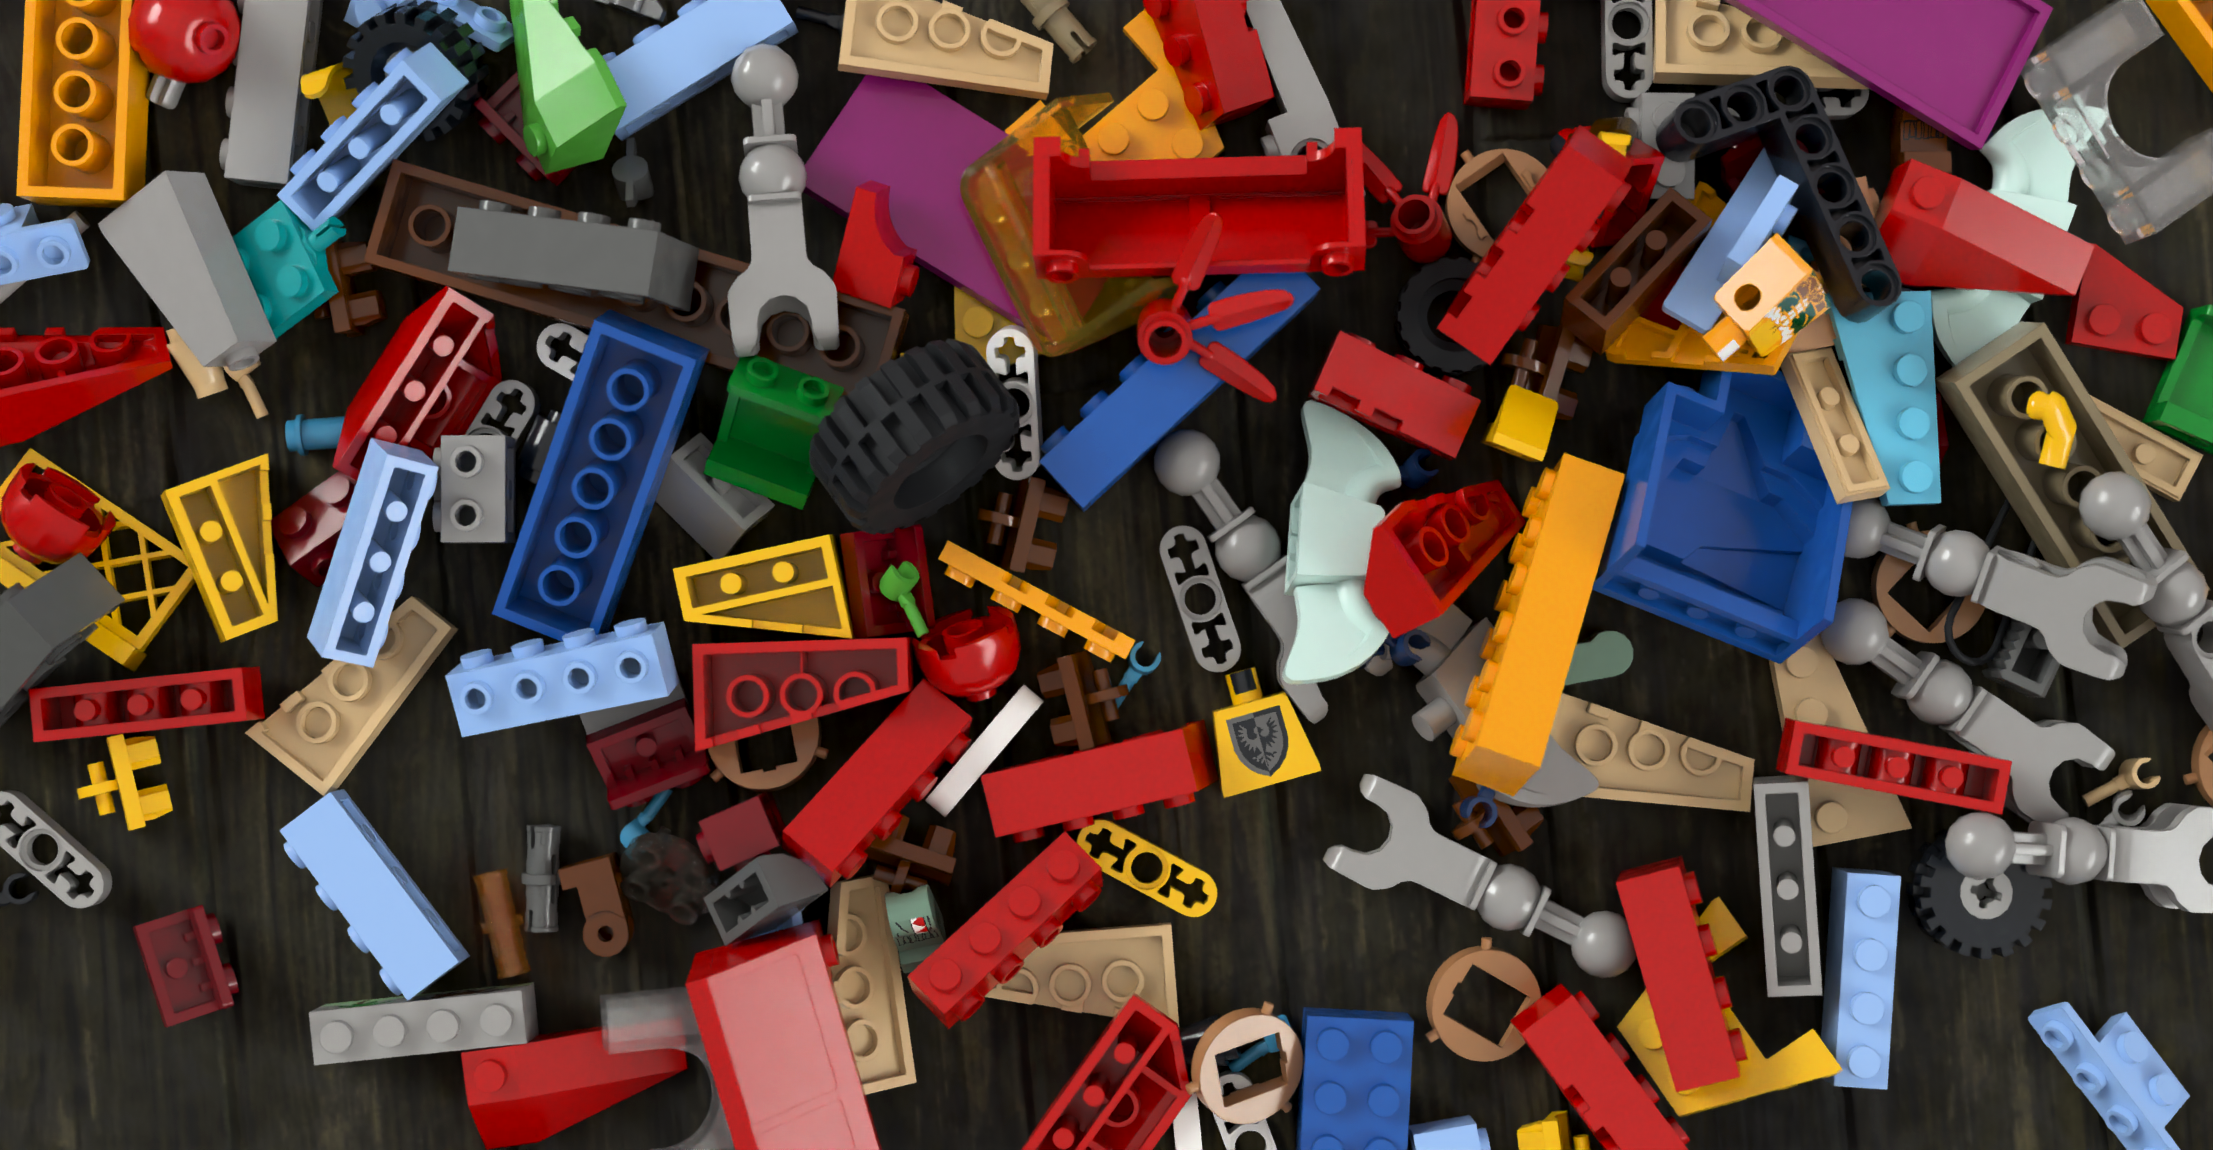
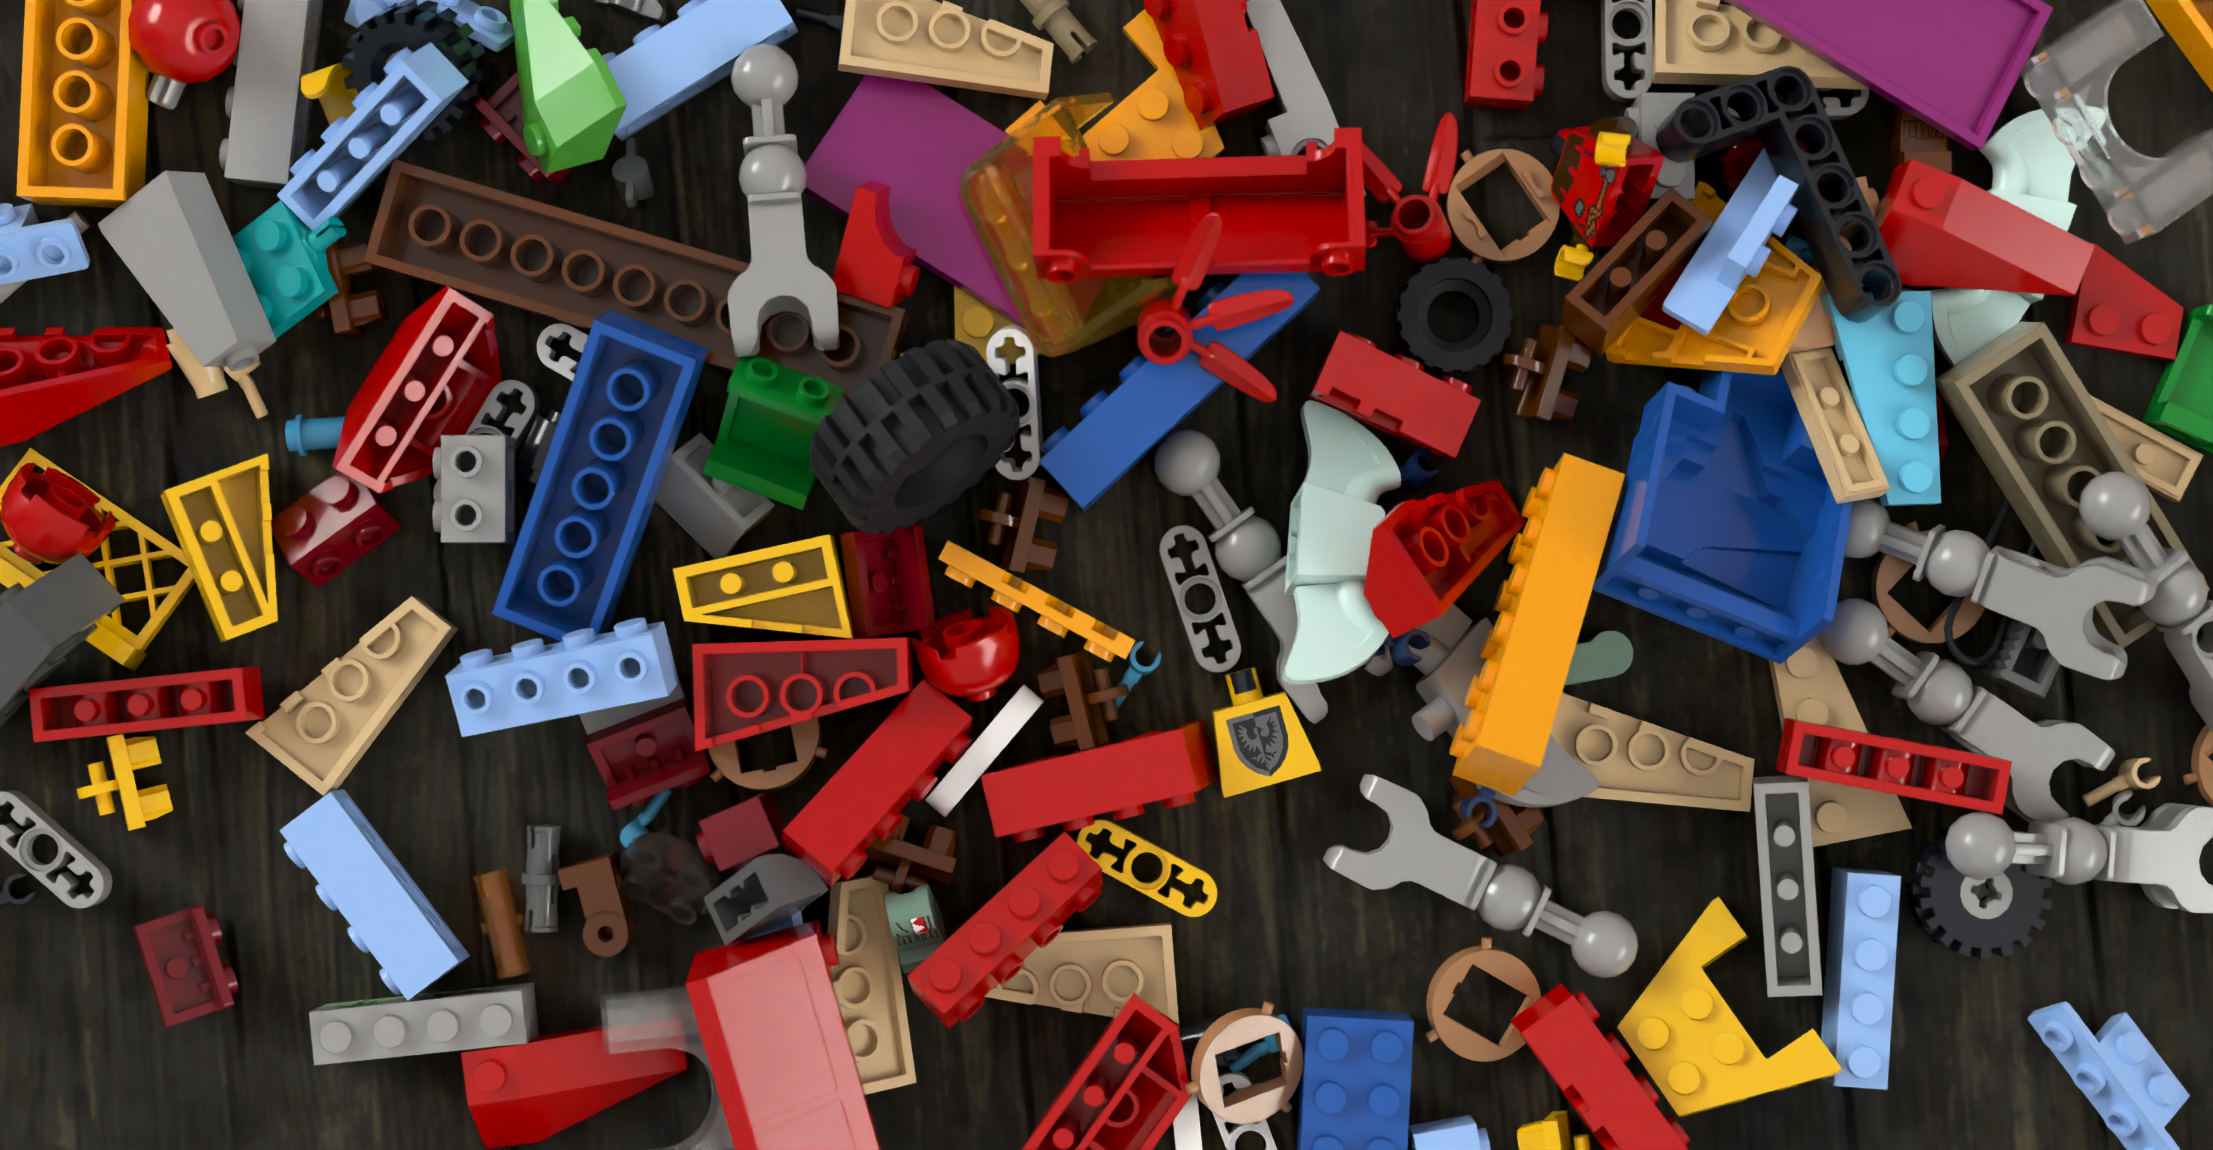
light blue brick [307,438,439,668] -> none
dark grey wedge [448,200,699,312] -> none
bright green hand [879,561,929,638] -> none
red wedge [1437,125,1634,365] -> none
yellow slope [1481,385,1558,462] -> none
red wedge [1616,855,1748,1093] -> none
light orange torso [1701,233,1832,362] -> none
yellow arm [2026,391,2077,470] -> none

